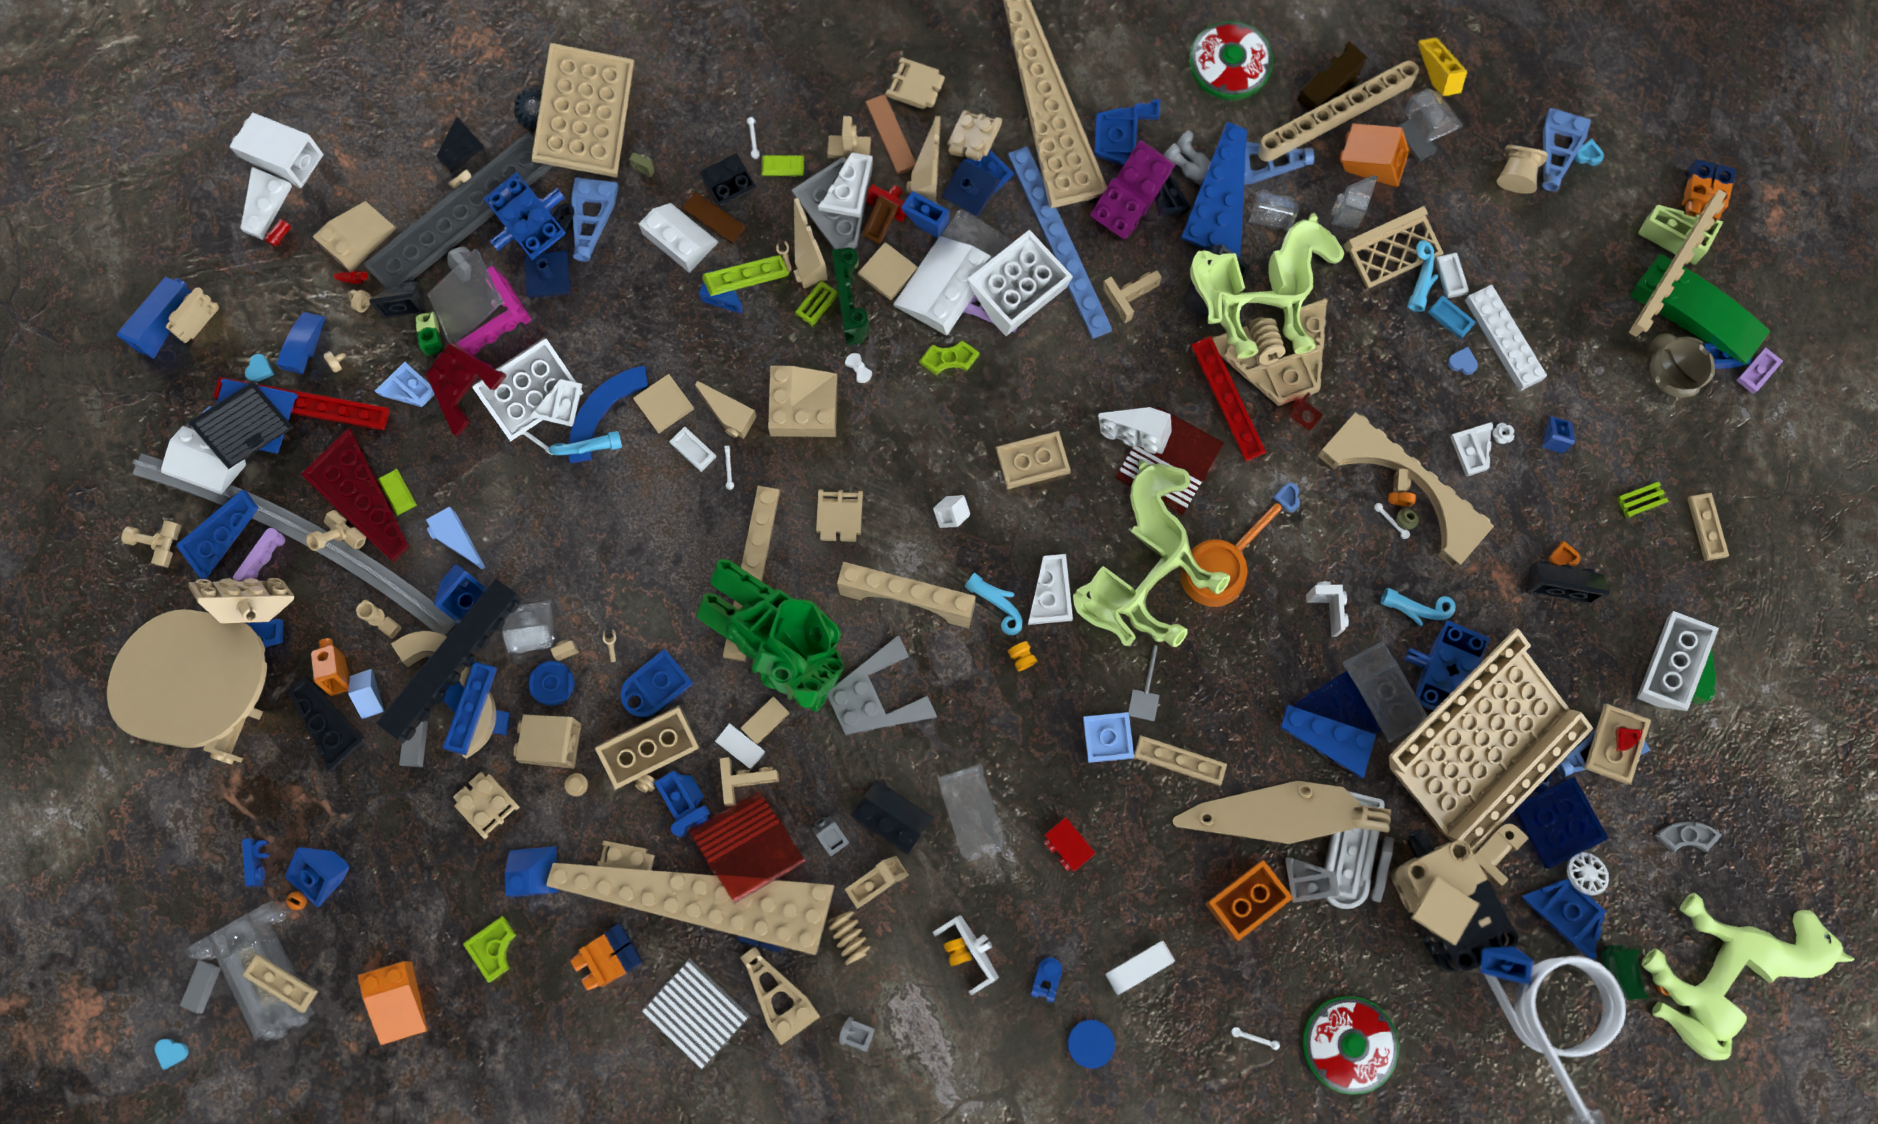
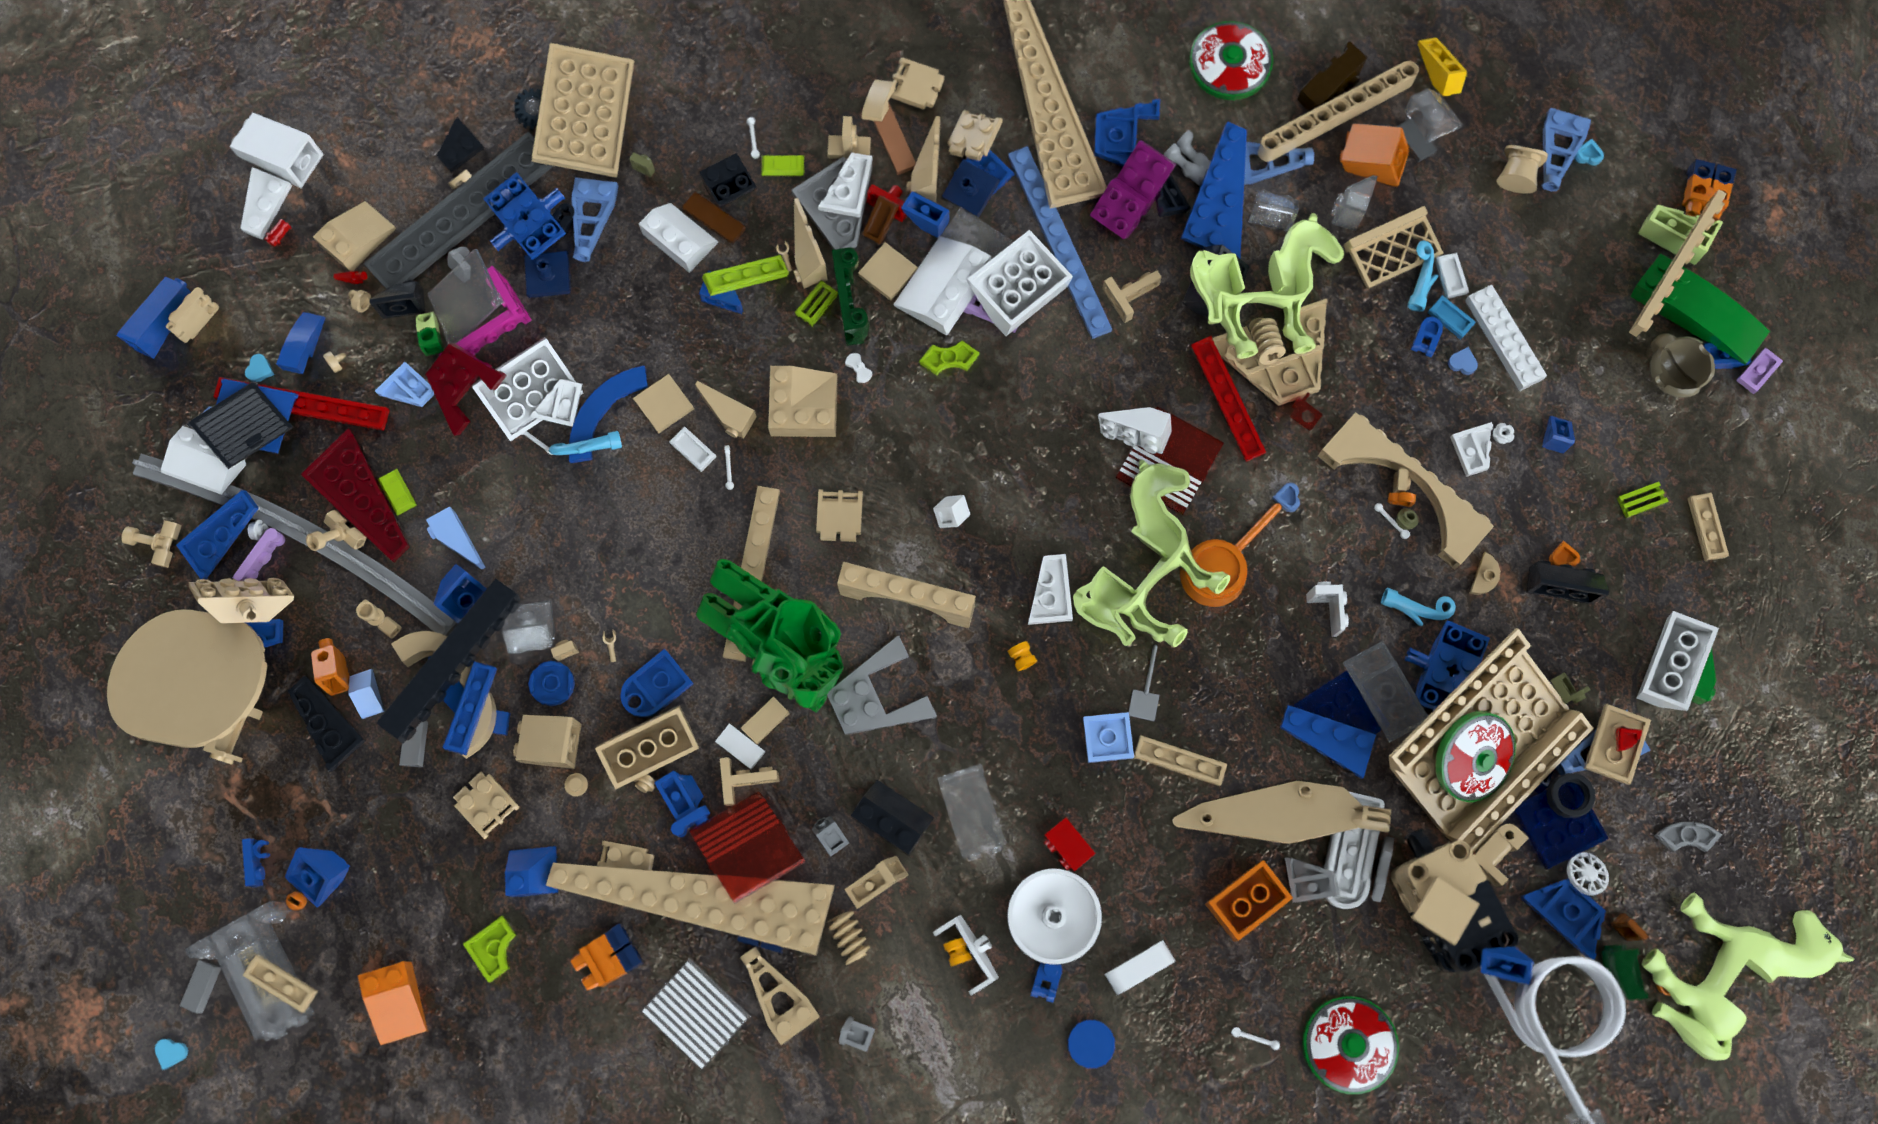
medium azure plant [964,573,1023,635] -> none
tan tile [995,431,1071,489] -> none
none -> white plate [248,519,268,541]
none -> tan slope [862,80,895,121]
none -> white dish [1008,869,1102,964]
none -> blue plate [1410,317,1443,358]
none -> dish [1435,711,1516,802]
none -> tan plate [1469,552,1501,595]
none -> black tyre [1546,773,1596,818]
none -> olive bracket [1550,672,1590,704]
none -> dark orange slope [1611,913,1649,941]

